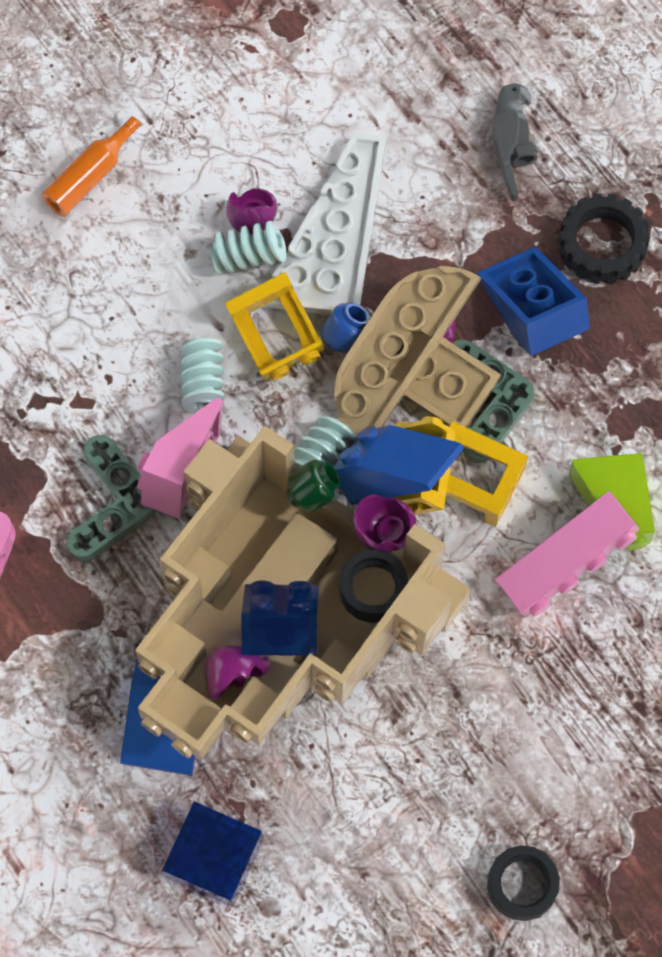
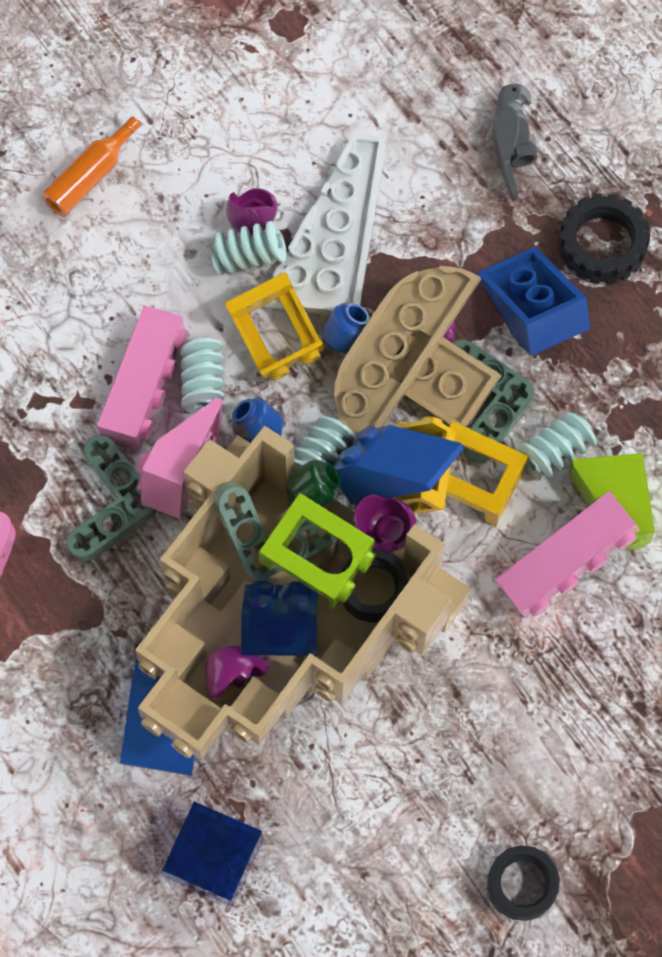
none -> bright pink brick [97,305,188,450]
none -> sand green beam [214,481,338,580]
none -> blue head [232,398,283,443]
none -> lime panel [259,493,376,609]
none -> light aqua piece [518,412,598,481]

